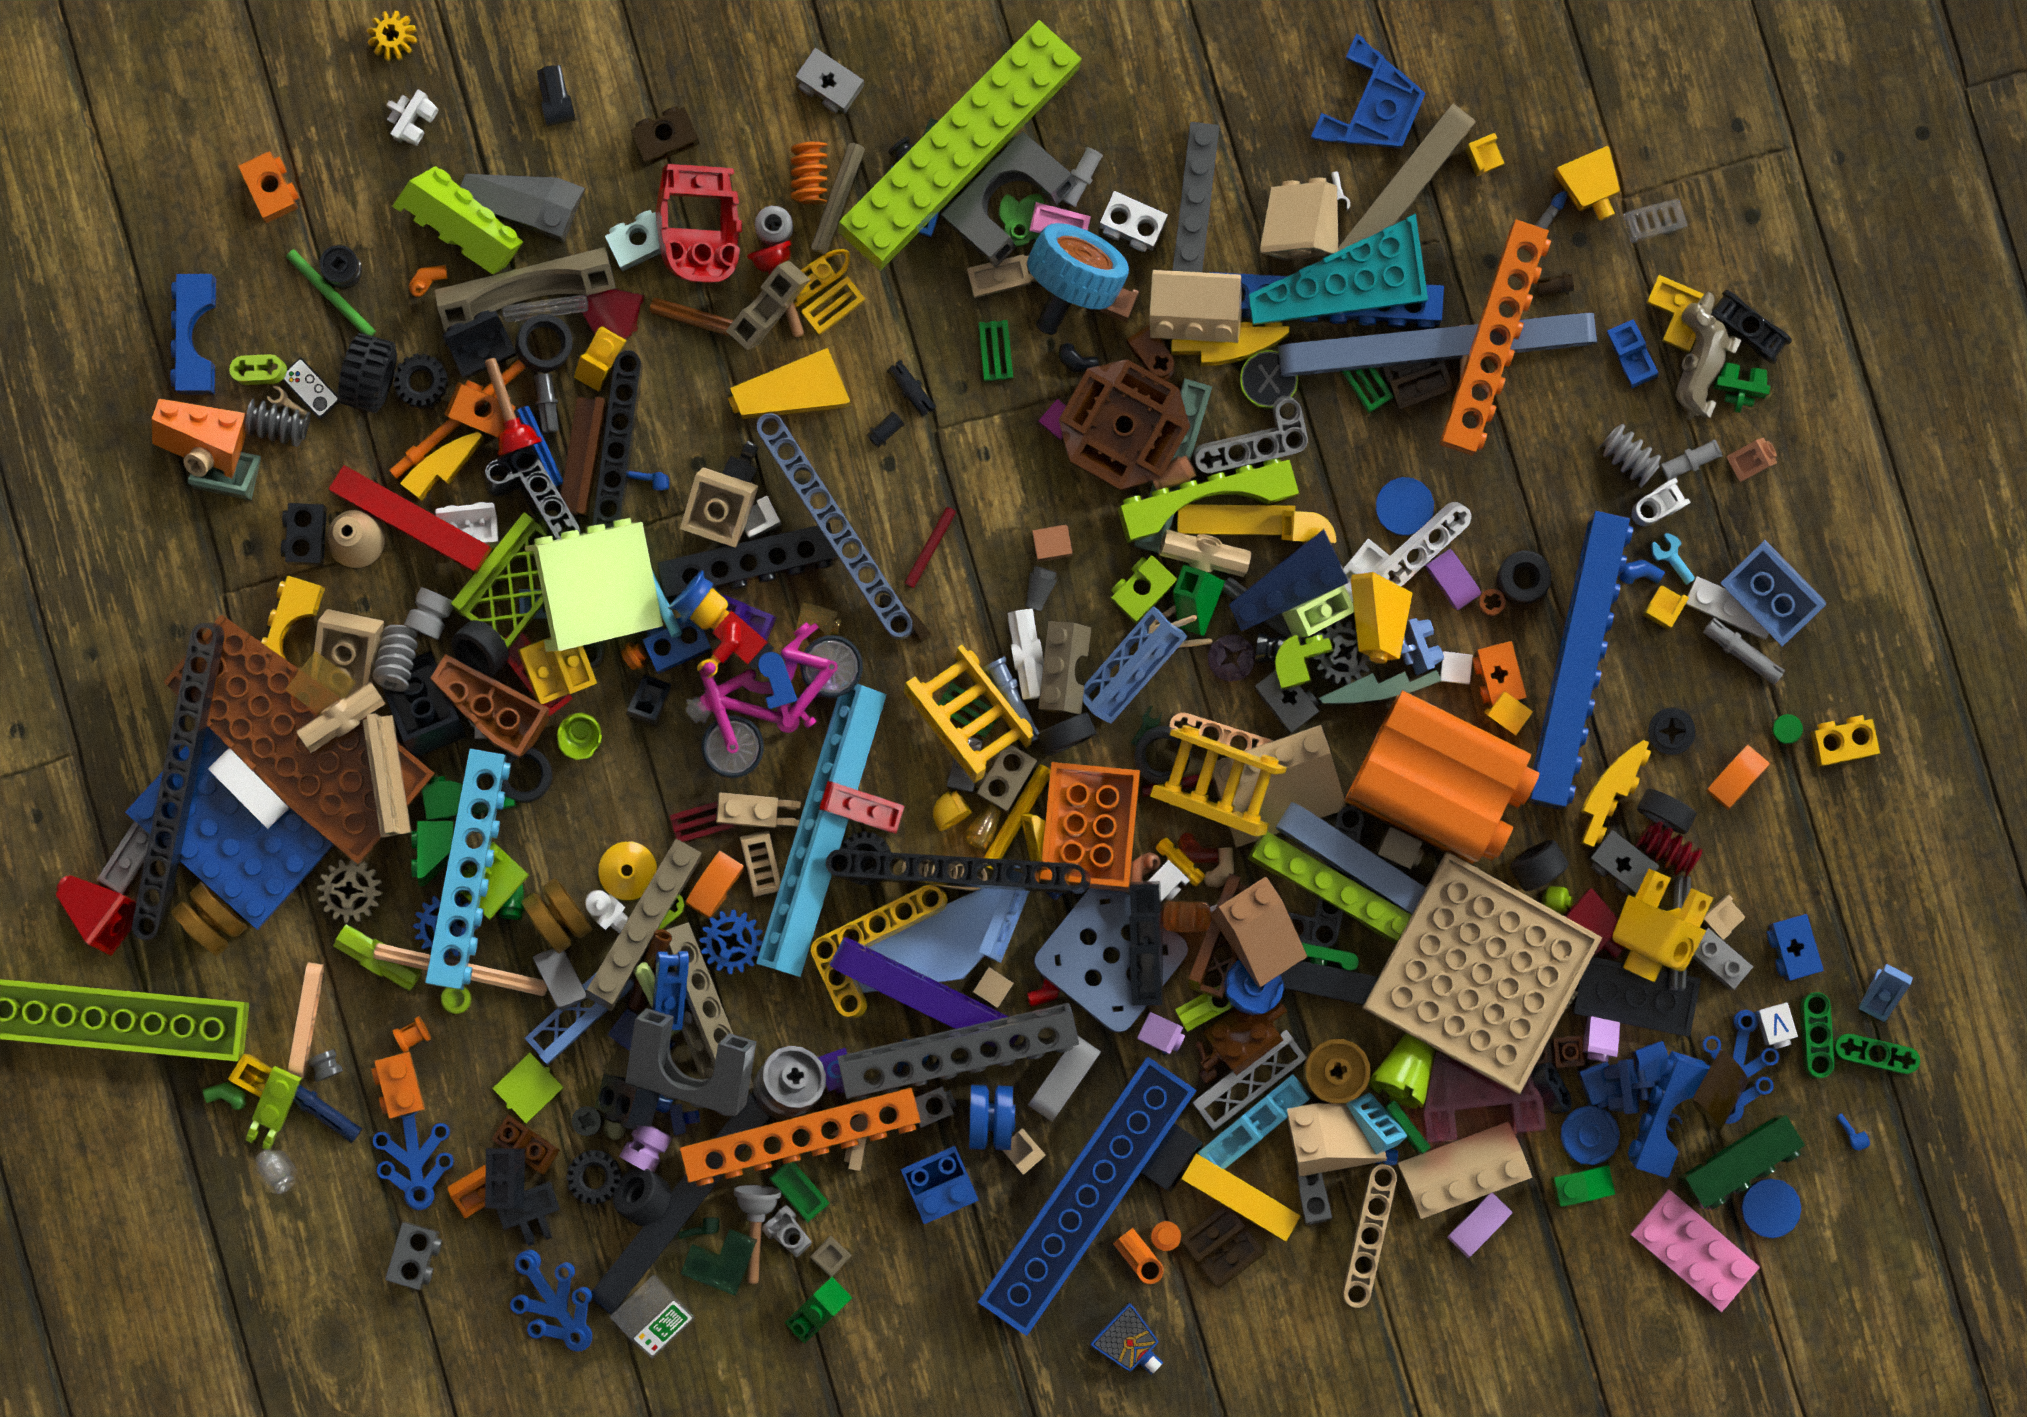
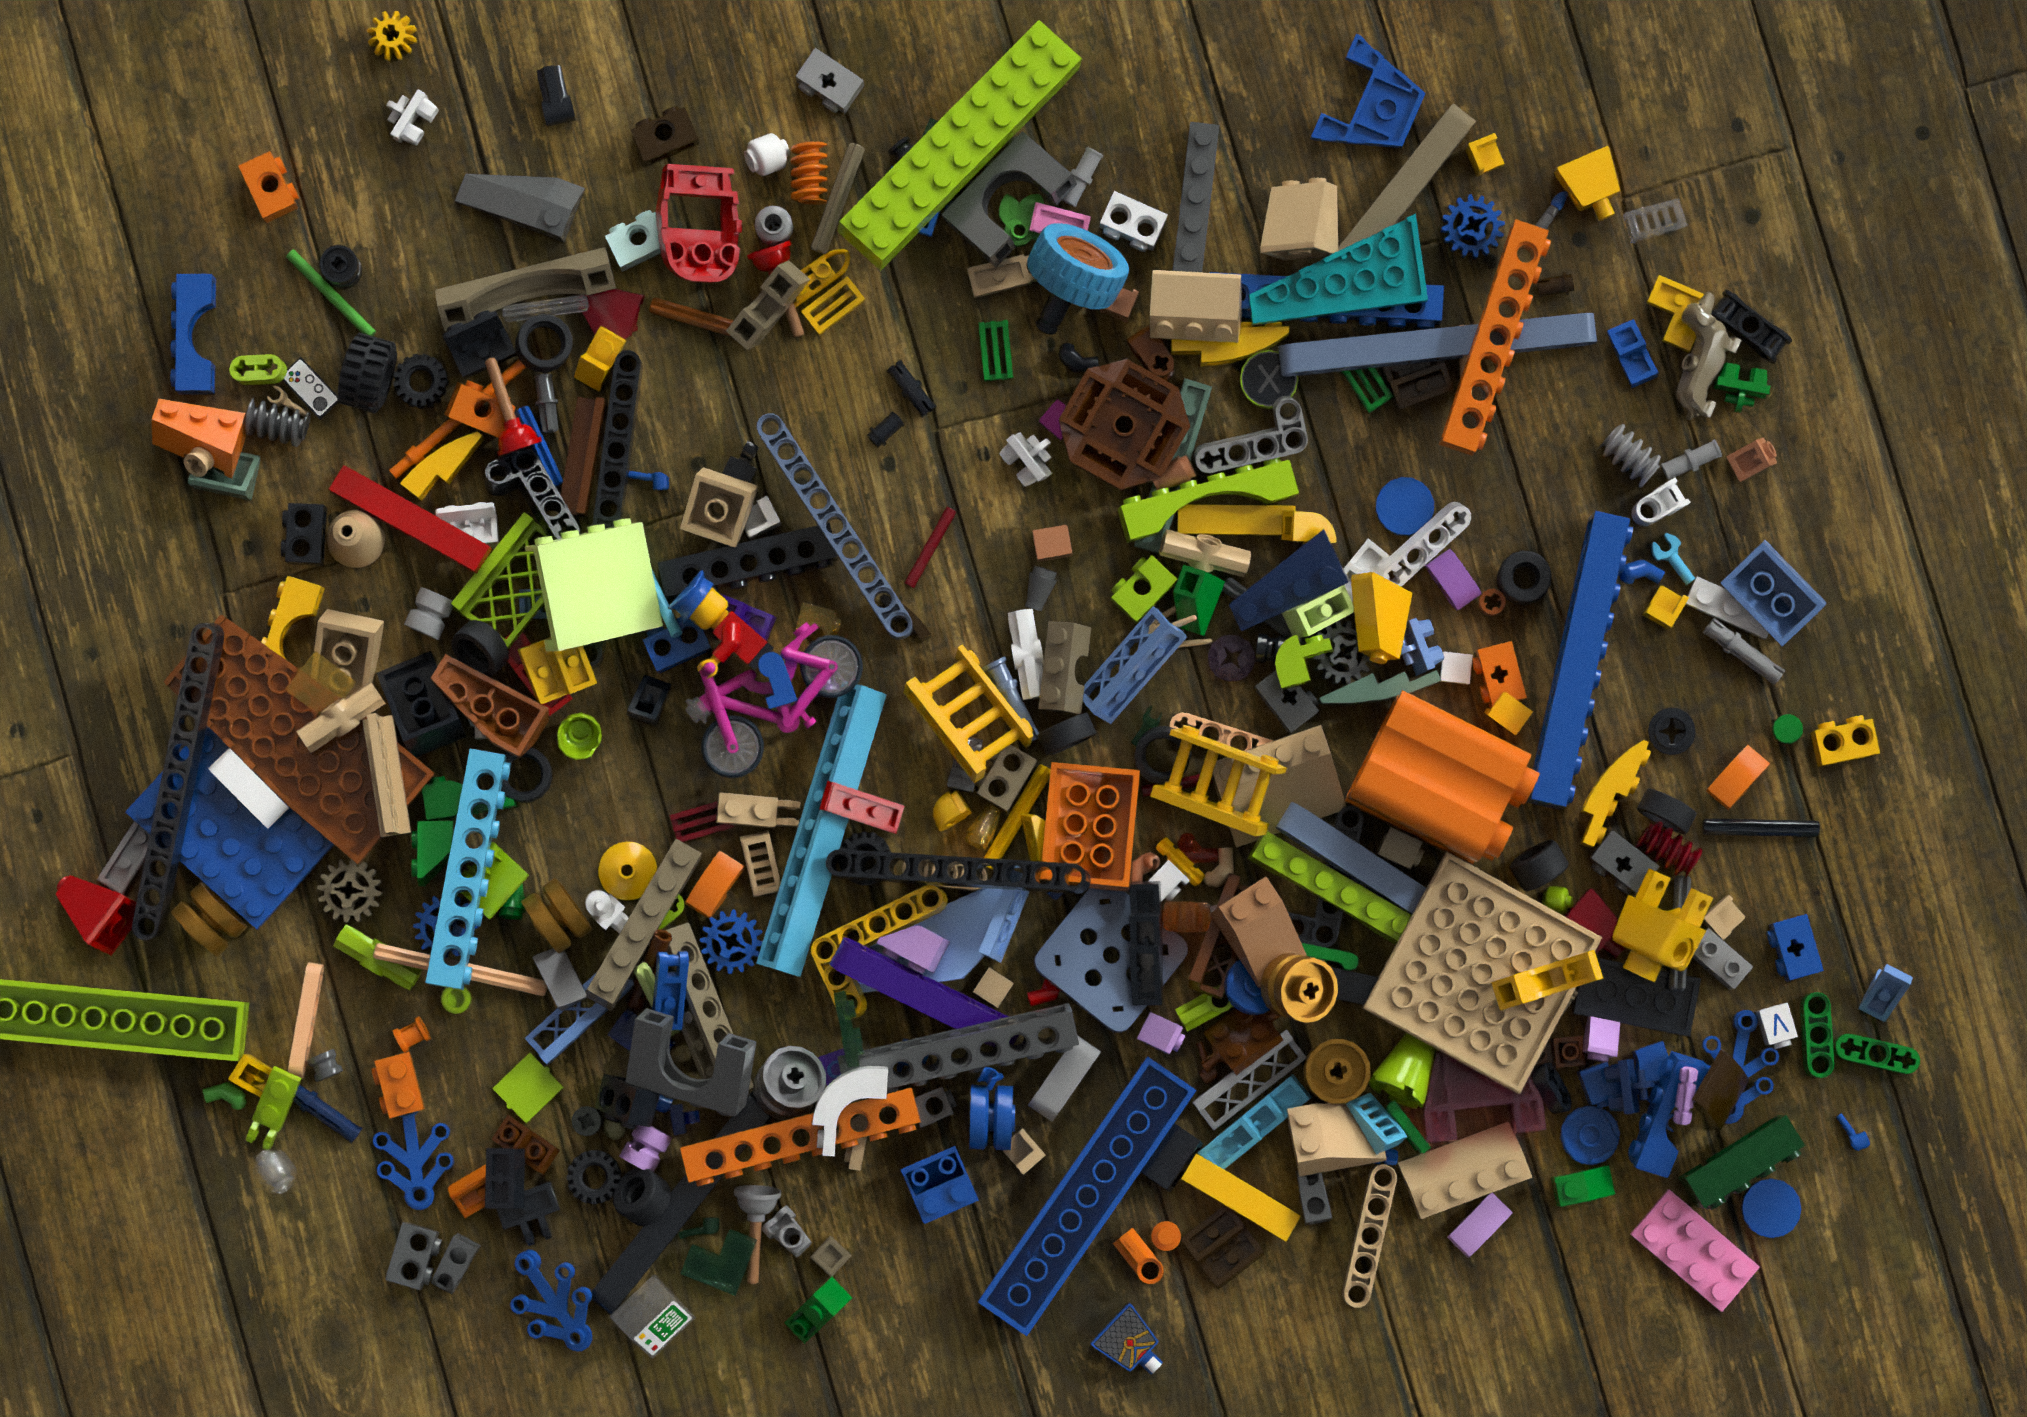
light grey piece [373,625,418,692] -> none
lime wedge [392,166,523,275] -> none
orange arm [409,265,448,297] -> none
orange plate [621,642,648,670] -> none
yellow slope [728,348,851,419] -> none
green tile [769,1162,830,1223] -> none
green tile [937,682,998,739] -> none
white hand [1331,171,1350,210] -> none
none -> dark grey leg [431,1233,481,1295]
none -> white head [744,133,790,176]
none -> white arch [812,1066,888,1156]
none -> clear green plate [834,991,864,1068]
none -> lavender slope [877,925,950,974]
none -> blue hand [977,1067,1004,1090]
none -> white hips [999,432,1053,487]
none -> pearl gold wheel [1261,952,1338,1023]
none -> blue gear [1440,194,1505,259]
none -> yellow arch [1491,950,1603,1011]
none -> lavender axle [1673,1066,1698,1125]
none -> black axle [1702,819,1820,837]

